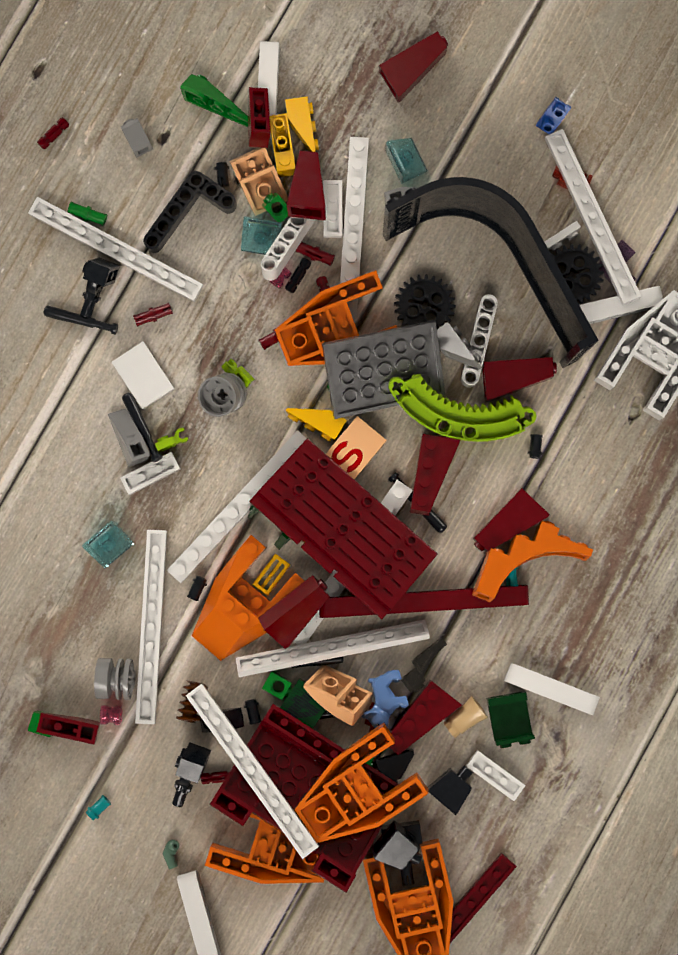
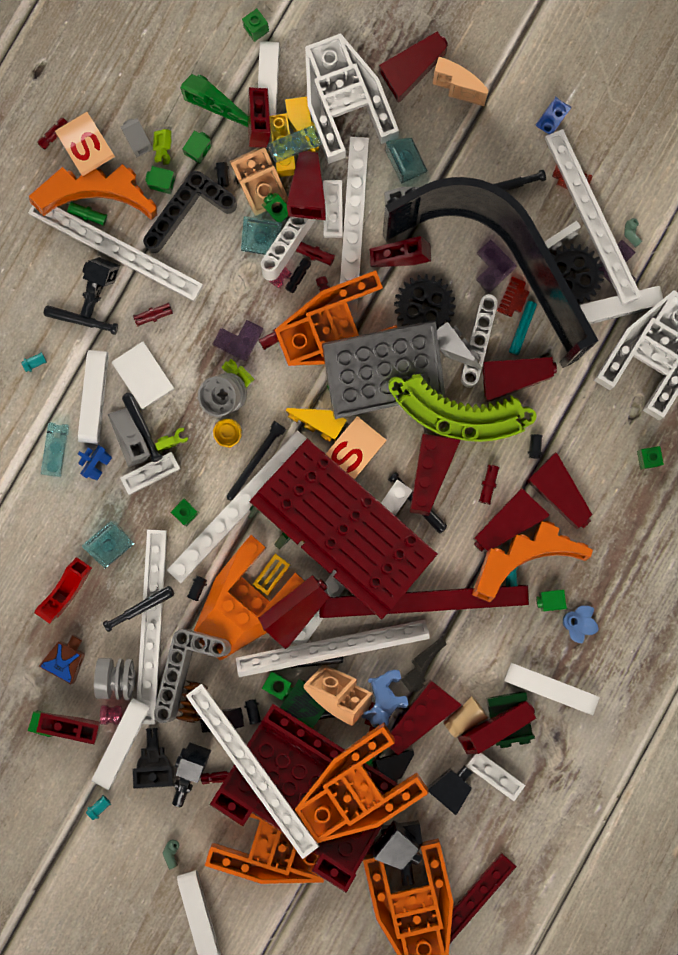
none -> teal pin [21,352,47,372]
none -> orange arch [29,164,157,220]
none -> red arch [34,557,92,624]
none -> torso [39,635,85,685]
none -> clear light blue plate [41,422,69,477]
none -> light nougat slope [55,112,115,176]
none -> white beam [78,350,109,444]
none -> blue hips [78,445,112,480]
none -> white beam [92,698,150,790]
none -> black piece [103,586,174,632]
none -> black brick [133,728,175,789]
none -> green brick [145,166,176,194]
none -> lime plate [153,129,172,165]
none -> light grey beam [154,629,231,723]
none -> green brick [170,499,200,527]
none -> green brick [182,130,212,164]
none -> clear purple plate [212,320,264,362]
none -> yellow hair [213,418,242,448]
none -> black piece [226,421,287,501]
none -> green brick [242,8,269,42]
none -> clear light blue plate [267,126,322,163]
none -> white wedge [305,33,399,164]
none -> dark red slope [369,236,431,267]
none -> light nougat slope [433,57,489,106]
none -> dark red slope [457,701,537,754]
none -> clear purple plate [476,240,517,293]
none -> dark red pin [478,464,500,505]
none -> black piece [494,170,546,191]
none -> clear red piece [497,277,530,317]
none -> teal axle [509,301,537,355]
none -> dark red slope [527,452,593,529]
none -> green brick [536,590,567,612]
none -> medium blue plate [563,606,599,643]
none -> sand green arm [624,218,642,248]
none -> green brick [637,446,664,470]

